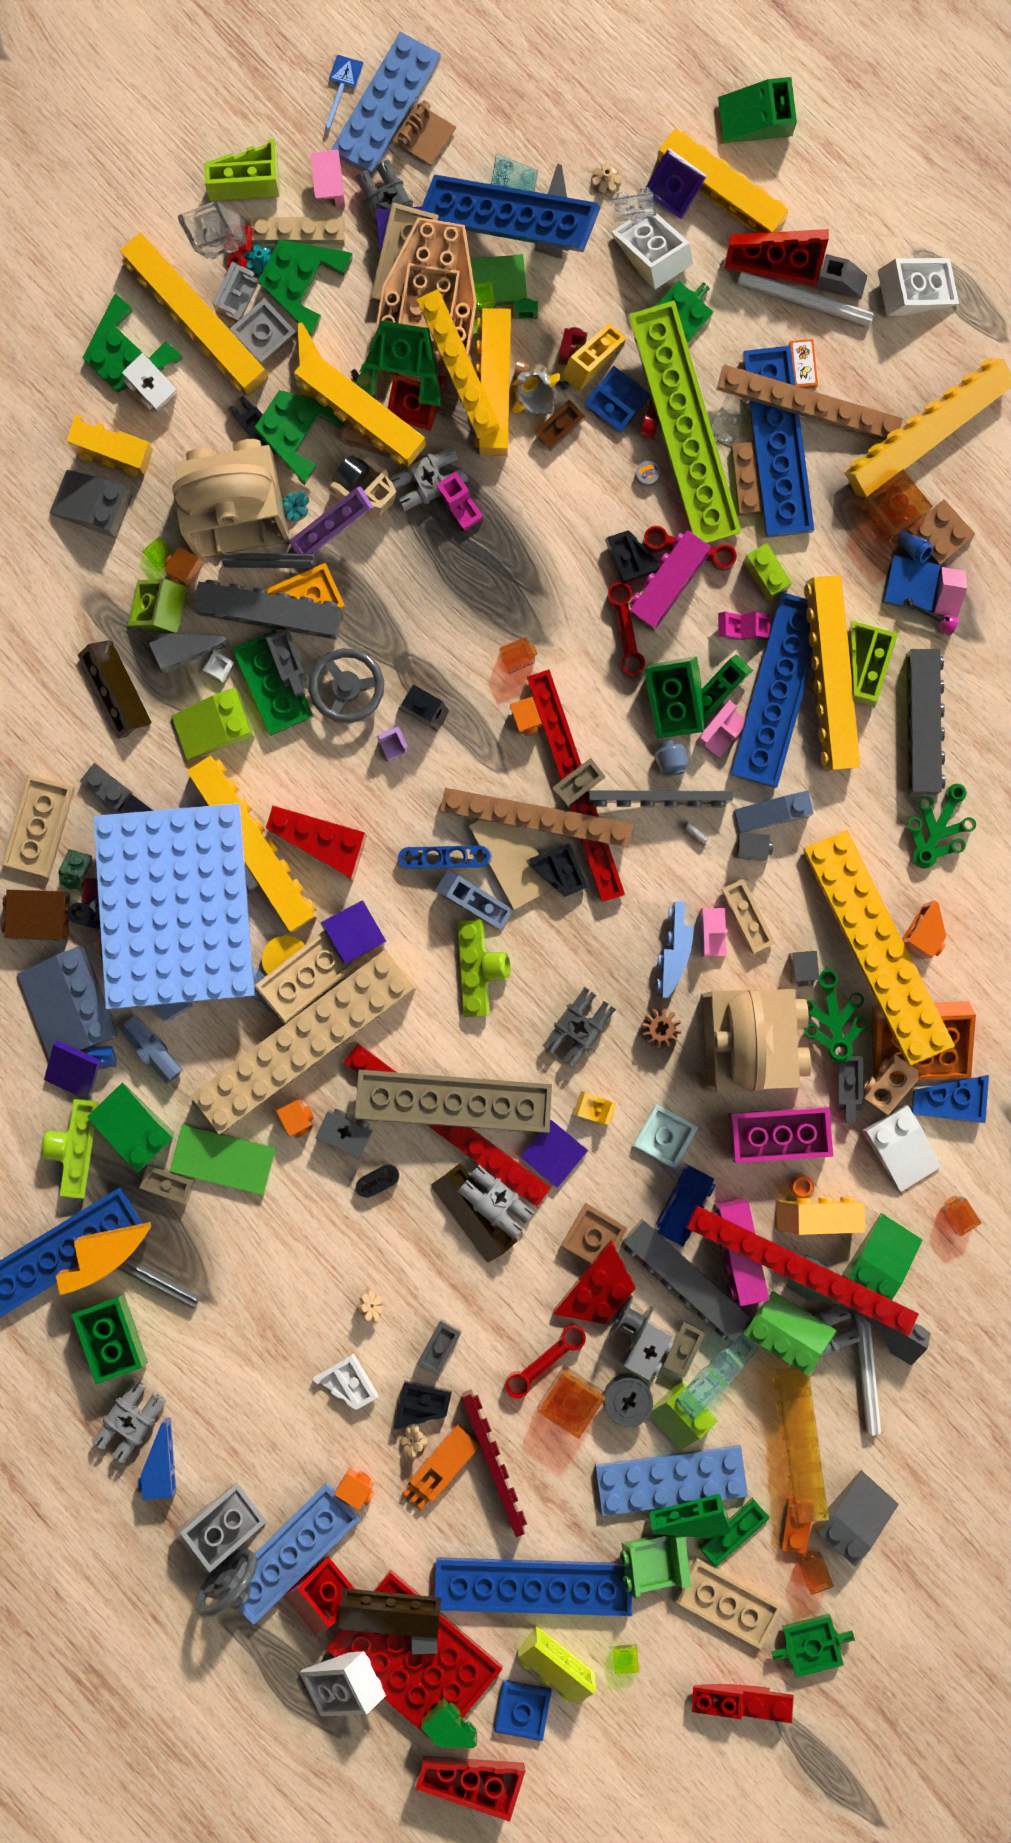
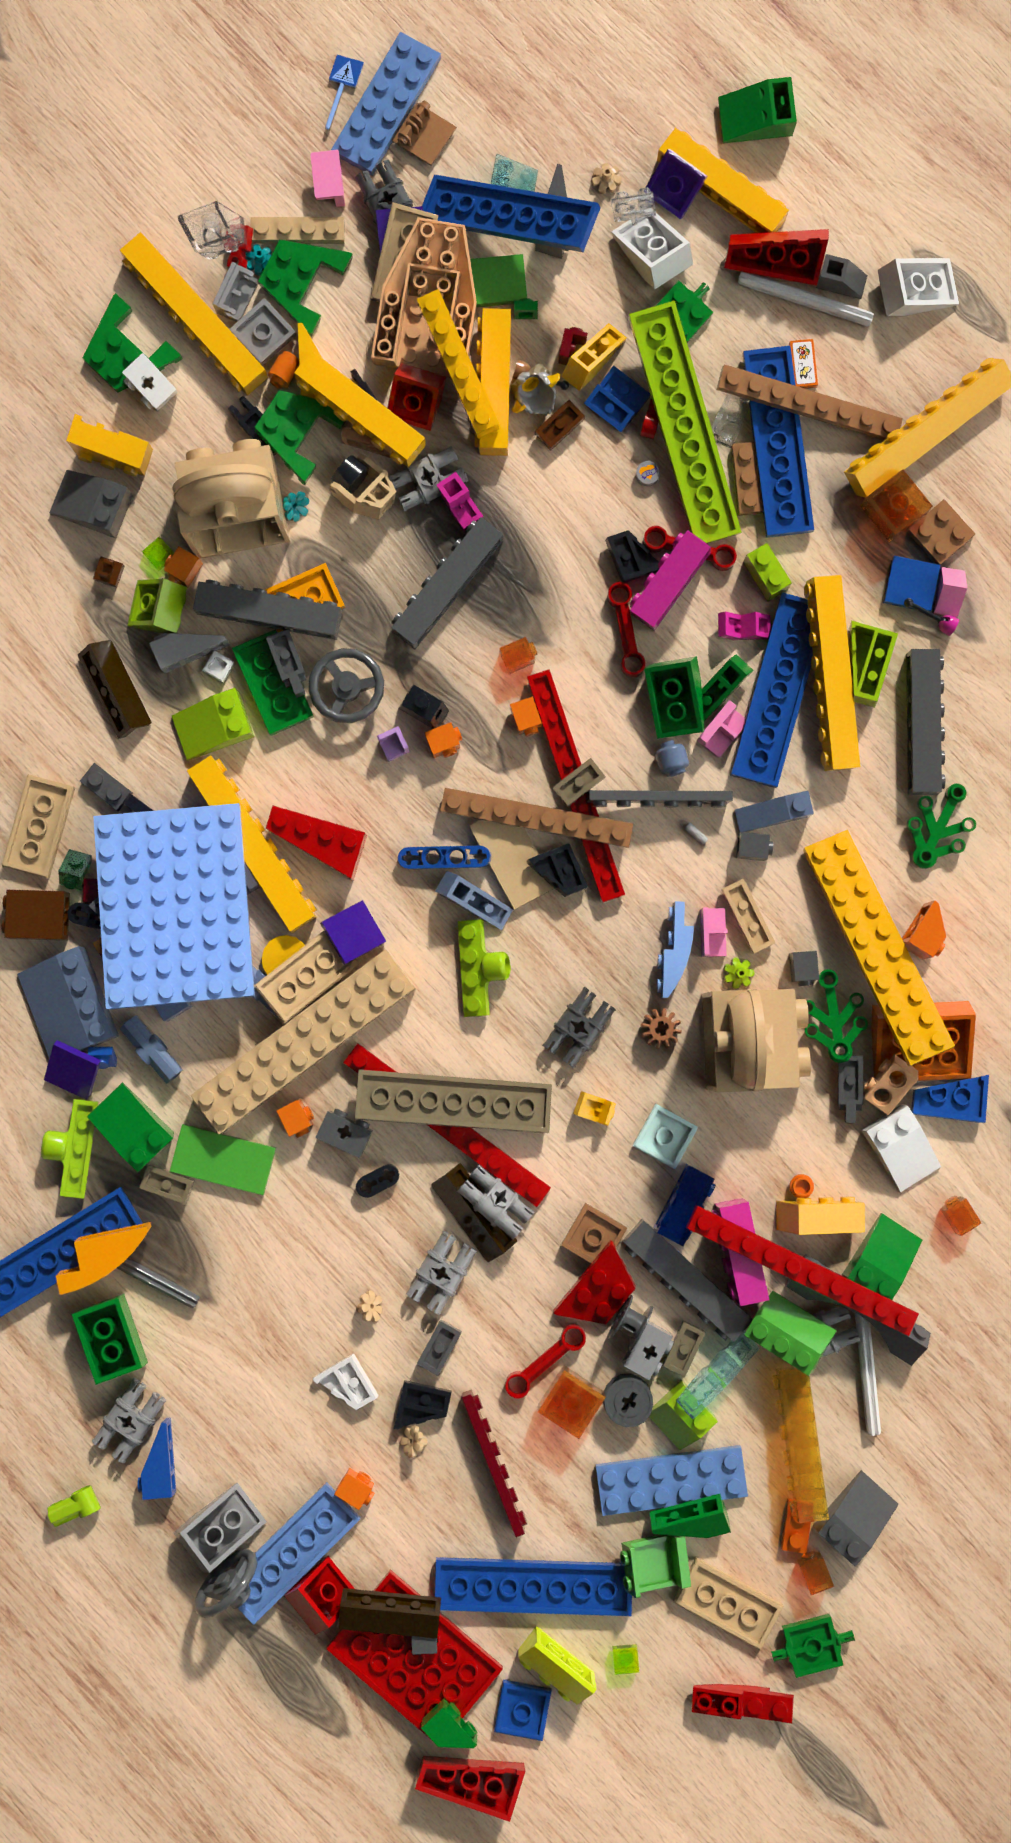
lime wedge [204,138,280,201] -> none
dark grey axle [222,553,315,568] -> none
medium lavender plate [289,487,374,554] -> none
white slope [299,1651,386,1716] -> none
green wing [355,321,442,406] -> none
orange hinge [401,1422,480,1511] -> none
clear neon green plate [474,281,496,311] -> none
dark purple tile [520,1119,588,1188] -> none
green tile [698,1497,770,1568] -> none
dark pink brick [728,1106,834,1163] -> none
blue cone [897,531,933,562] -> none
none -> lime piece [47,1485,101,1527]
none -> reddish brown tile [93,556,125,588]
none -> orange brick [268,351,299,389]
none -> dark grey brick [391,517,503,649]
none -> light grey pin [406,1231,477,1315]
none -> orange brick [424,722,463,758]
none -> lime plant [723,957,754,989]

